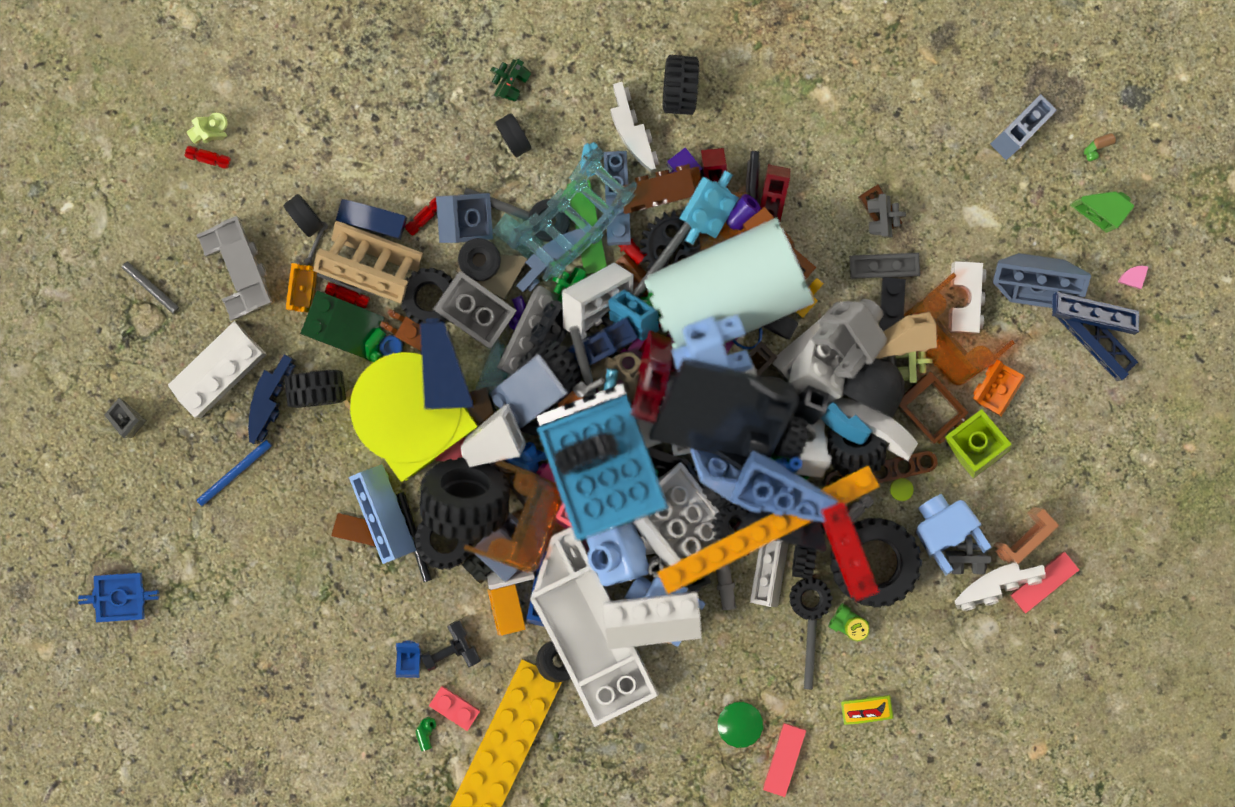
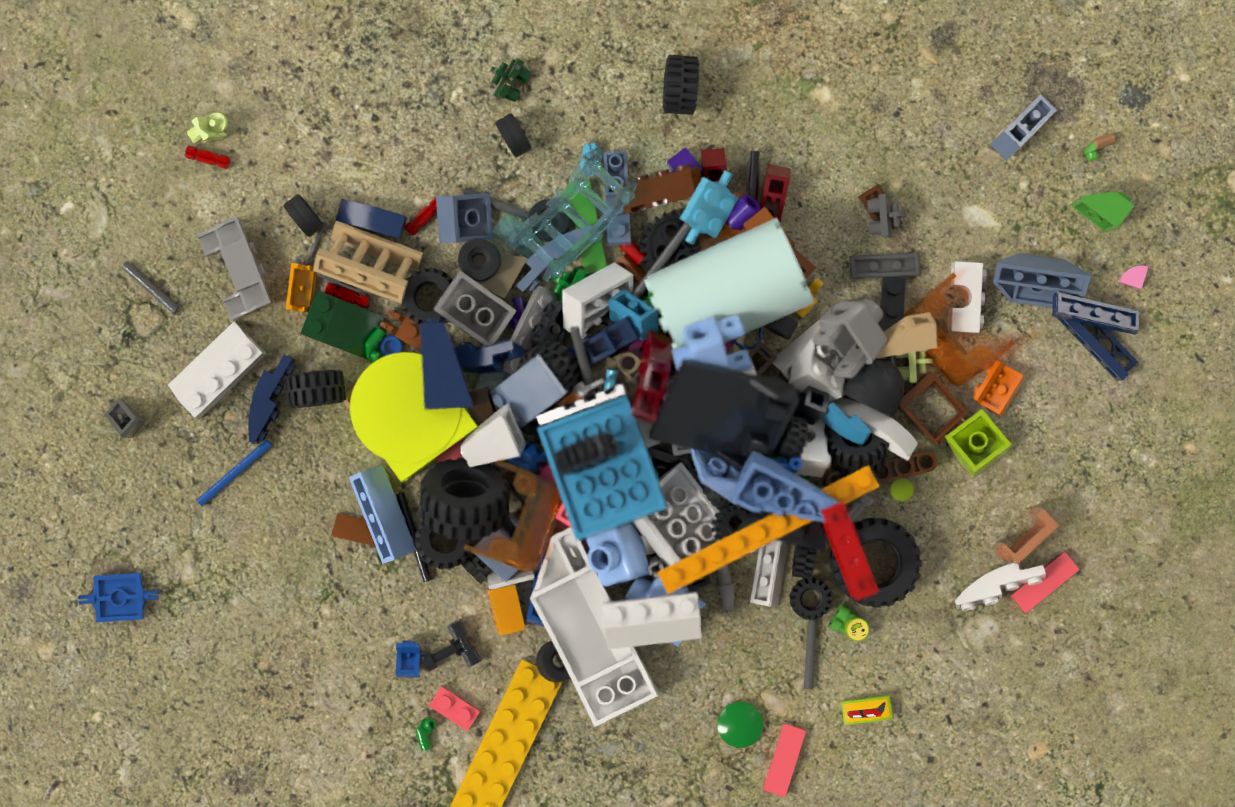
white slope [610,82,659,173] -> none
light blue piece [916,494,991,576] -> none
dark grey hips [945,537,991,574] -> none
none -> dark blue slope [454,340,524,374]

